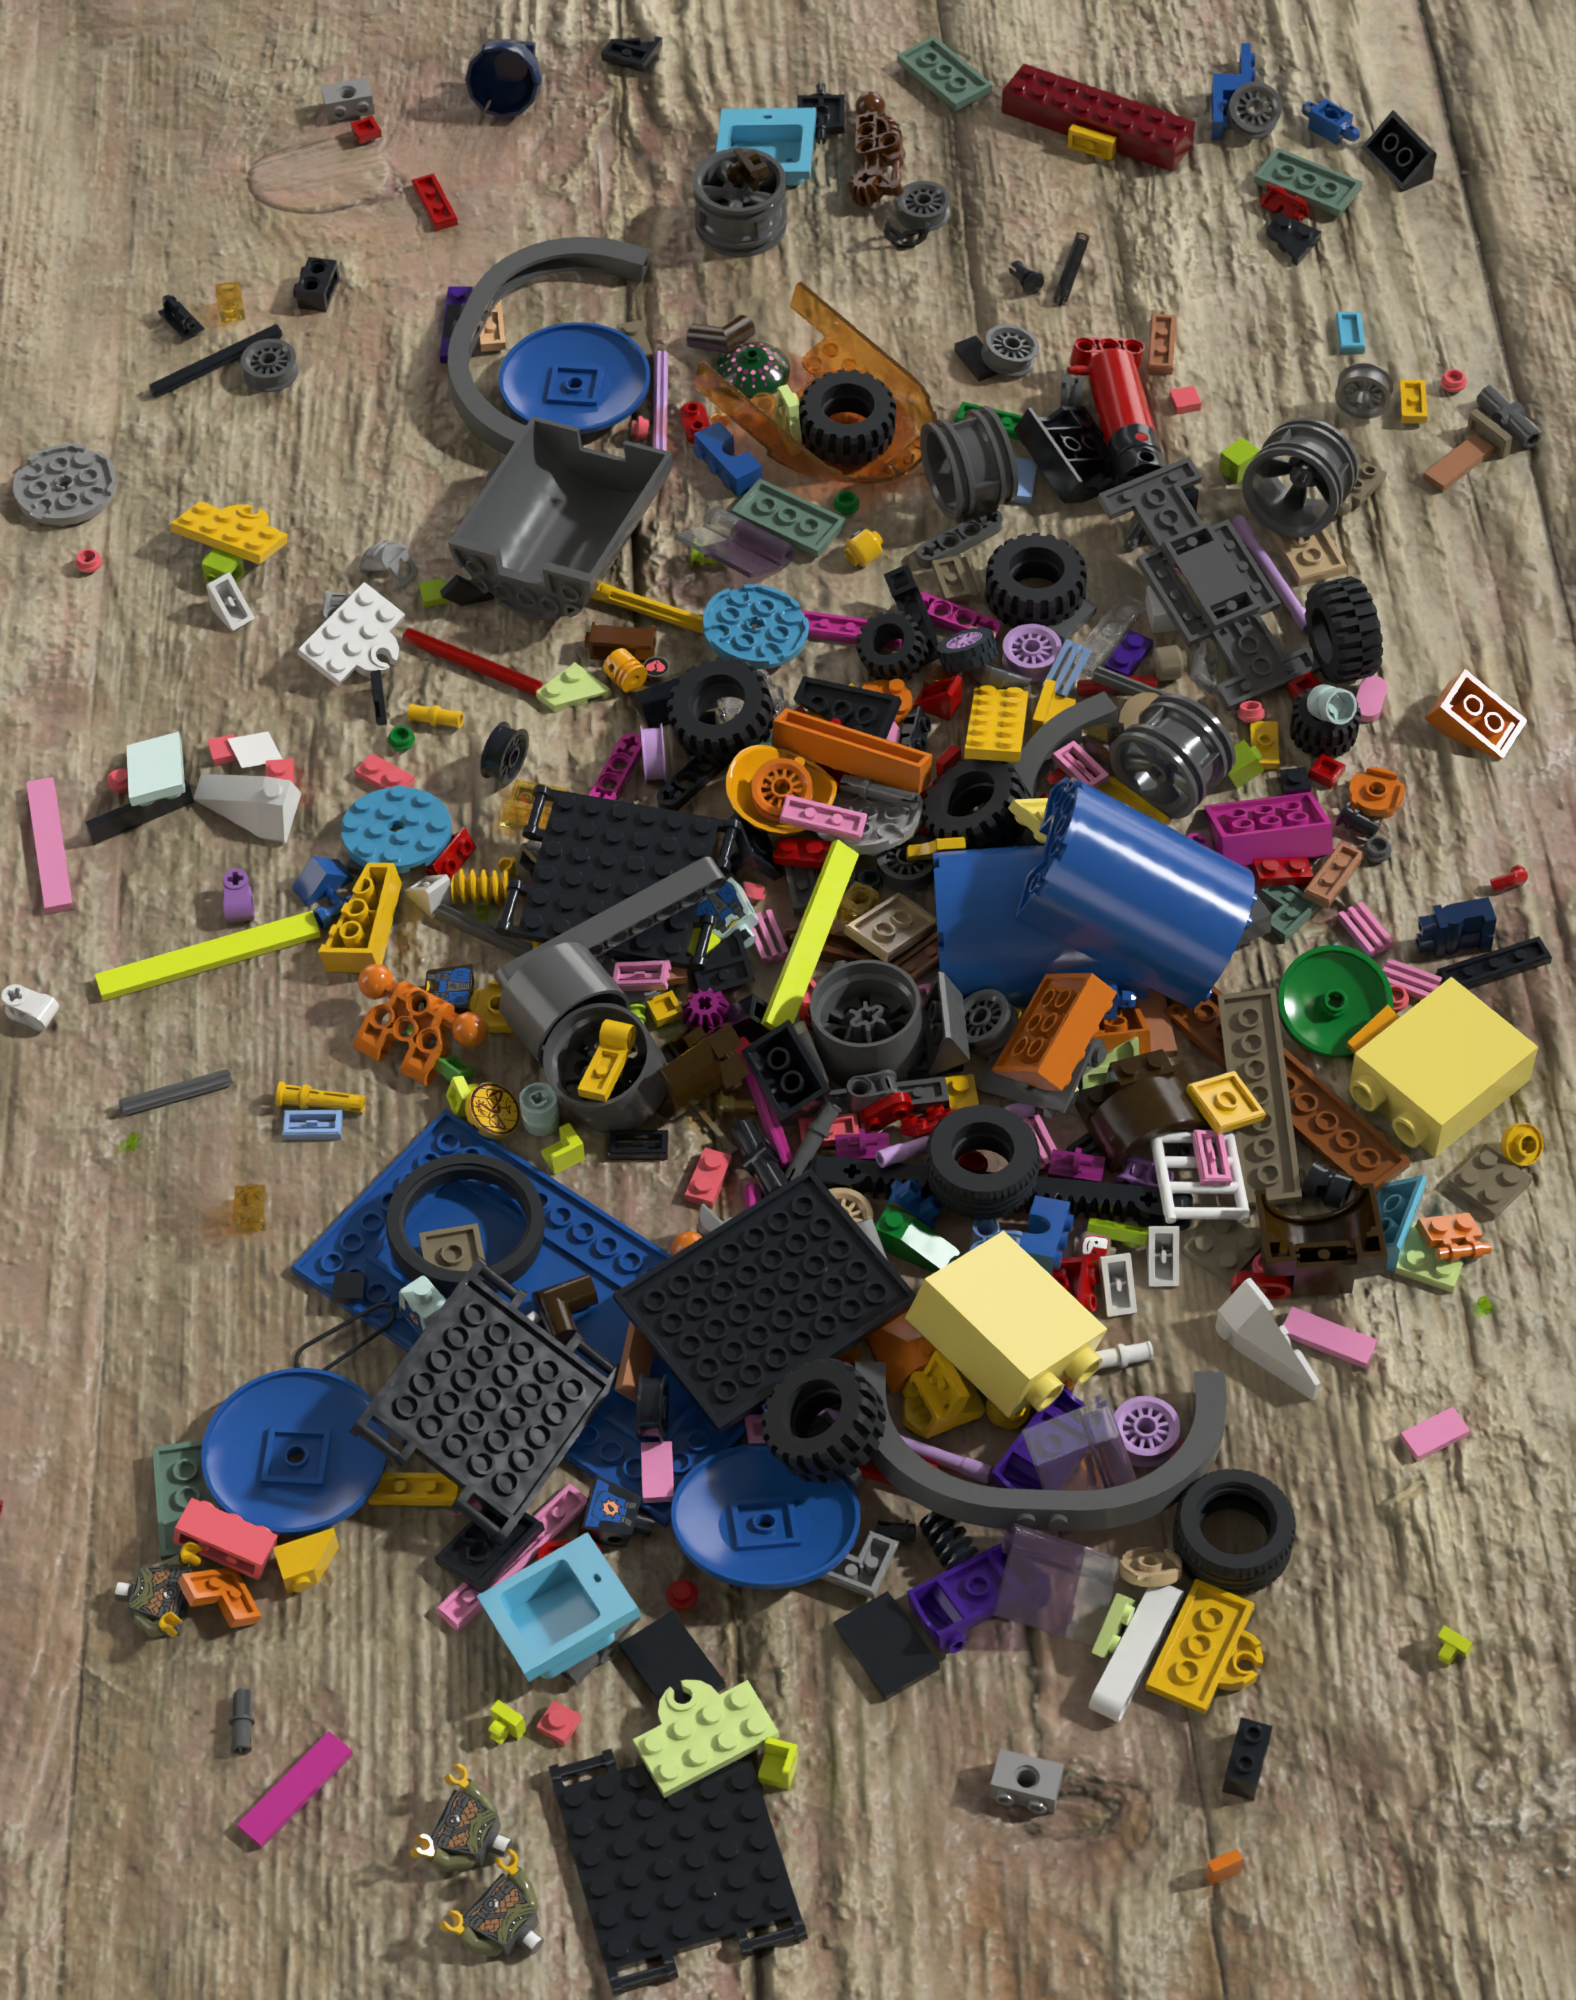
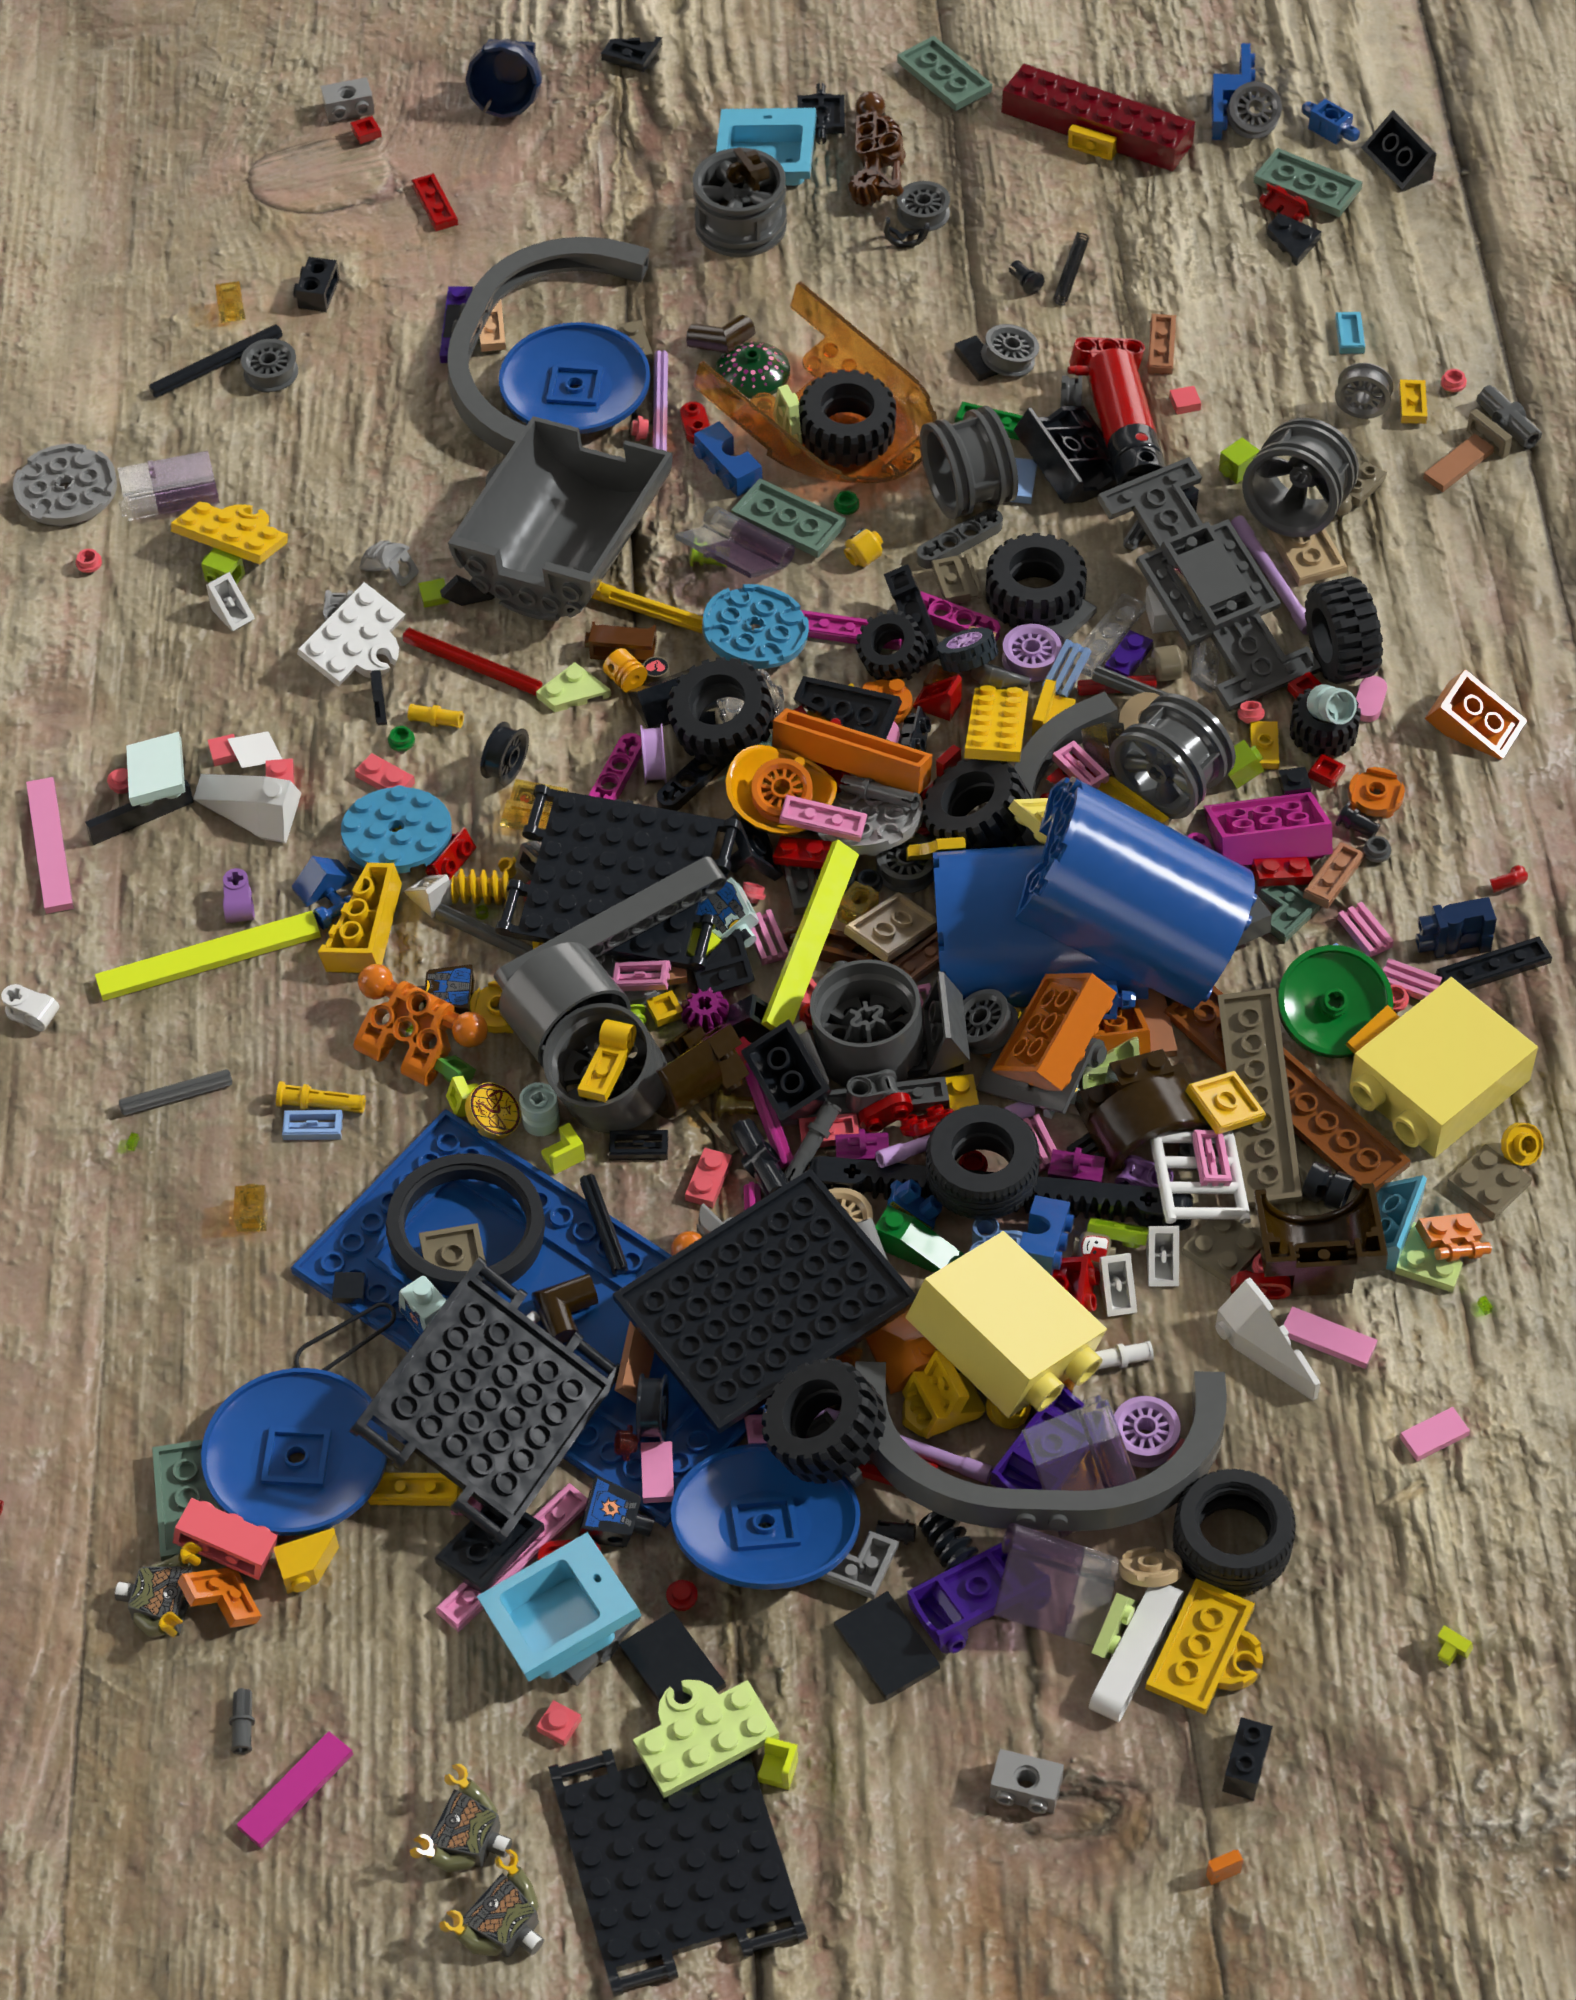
black hinge [158,295,205,340] -> none
neon yellow tile [488,1700,526,1745] -> none
clear orange plate [710,406,730,427] -> none
none -> door [117,451,220,521]
none -> black axle [580,1174,628,1276]
none -> clear red plate [614,1425,638,1461]

